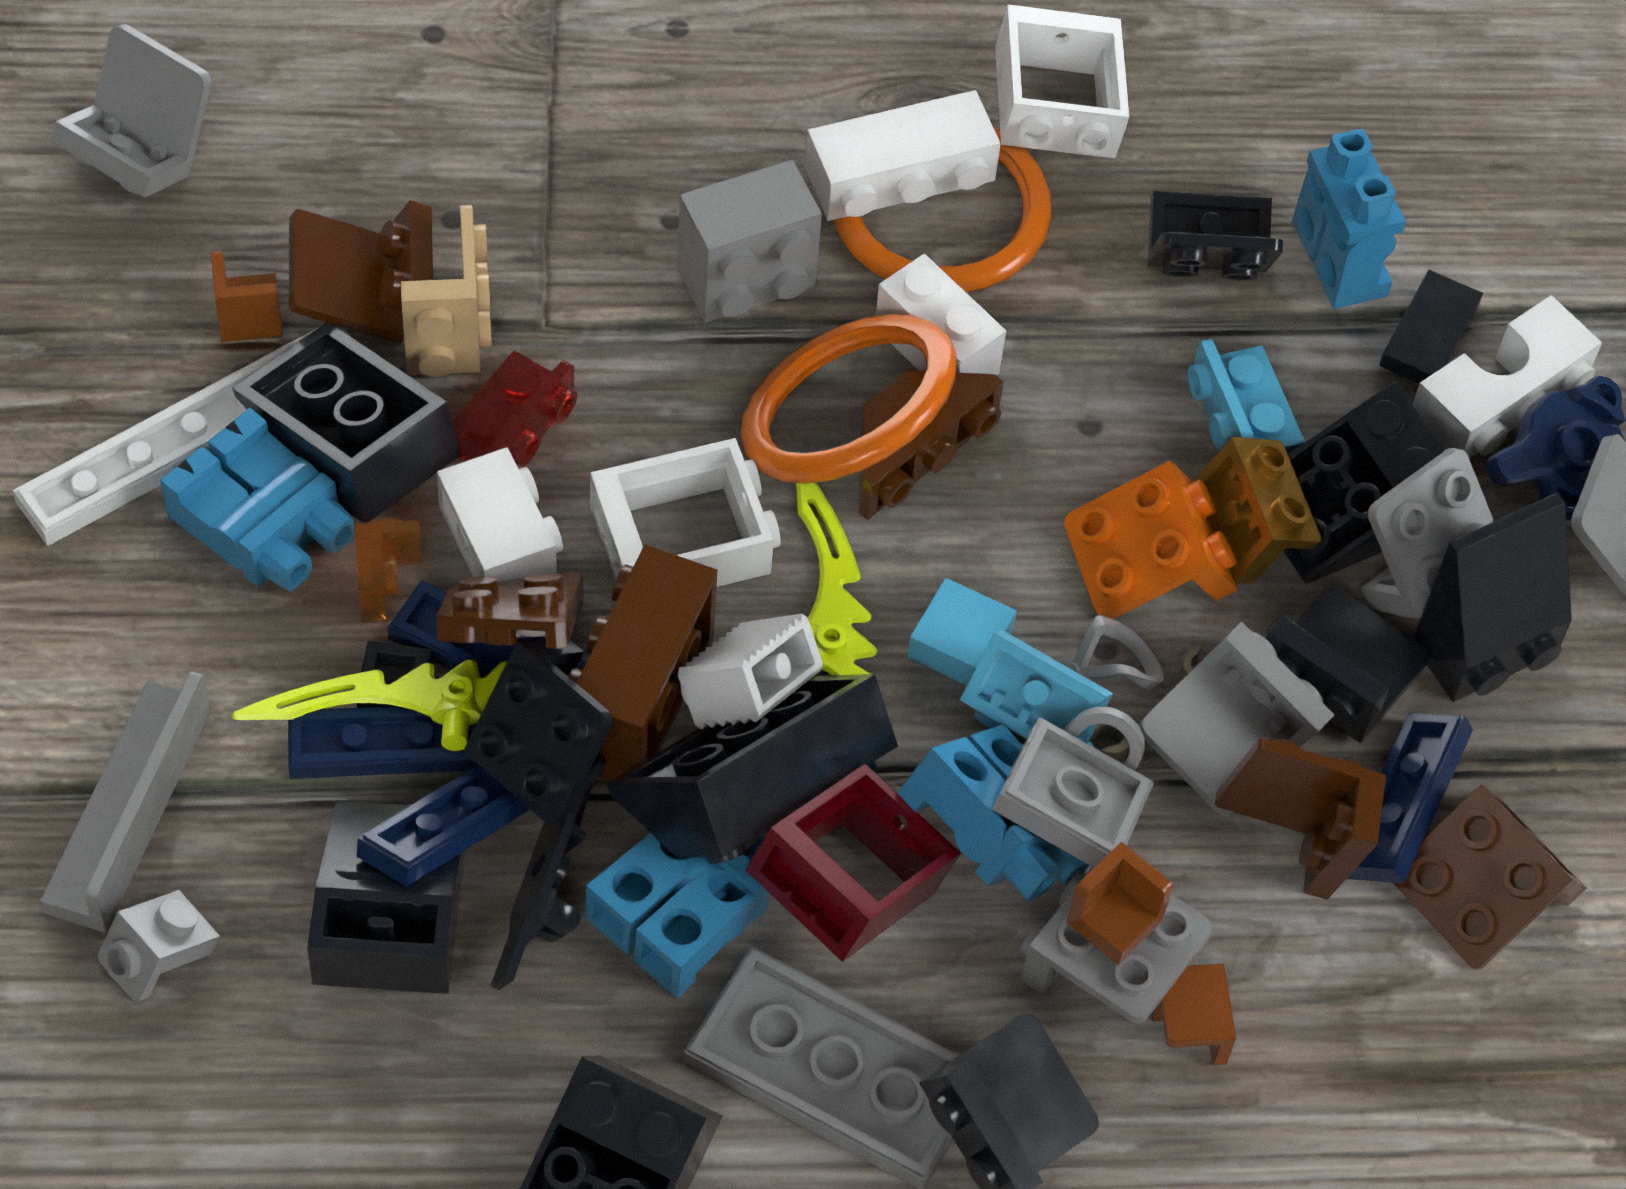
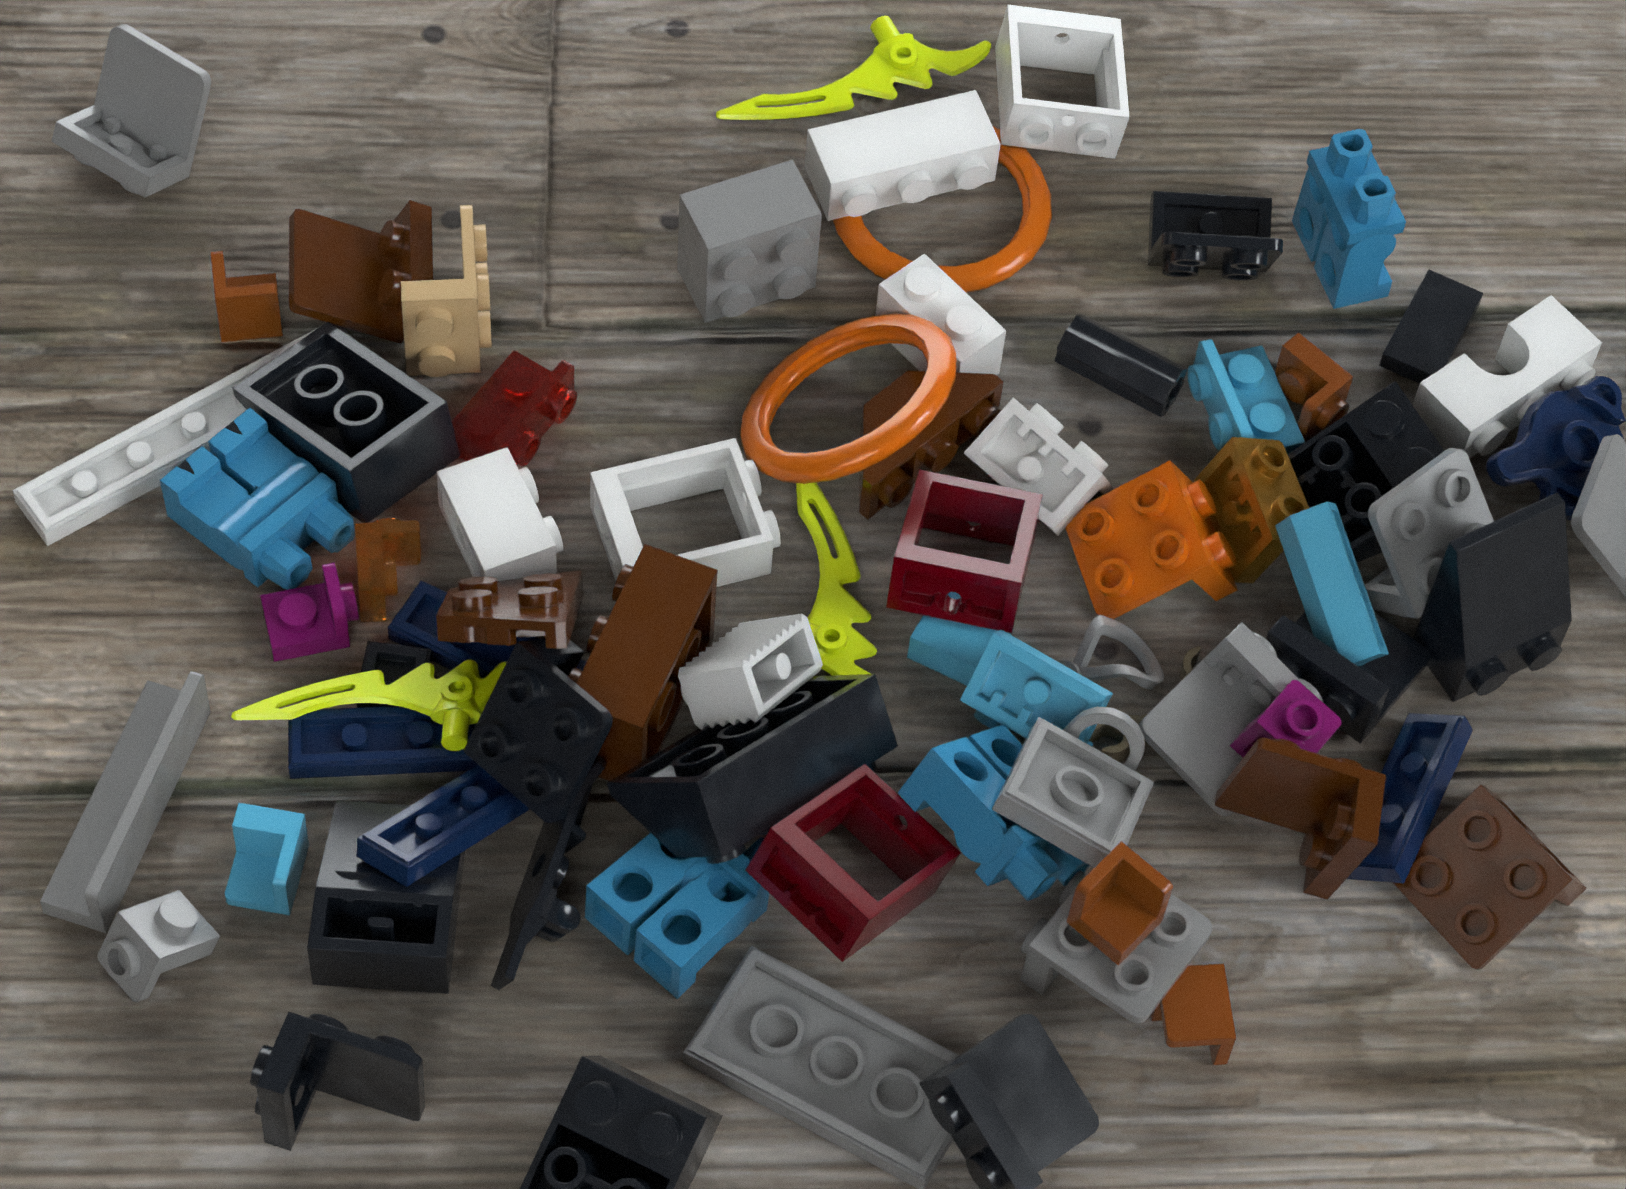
none -> medium azure panel [225,803,309,915]
none -> black bracket [250,1012,425,1151]
none -> magenta bracket [260,562,359,662]
none -> neon yellow piece [716,16,991,120]
none -> dark red window [886,469,1043,633]
none -> white bracket [964,398,1114,536]
none -> black axle [1054,314,1188,417]
none -> magenta bracket [1229,680,1341,758]
none -> dark orange bracket [1275,332,1353,442]
none -> medium azure piece [1275,502,1389,666]

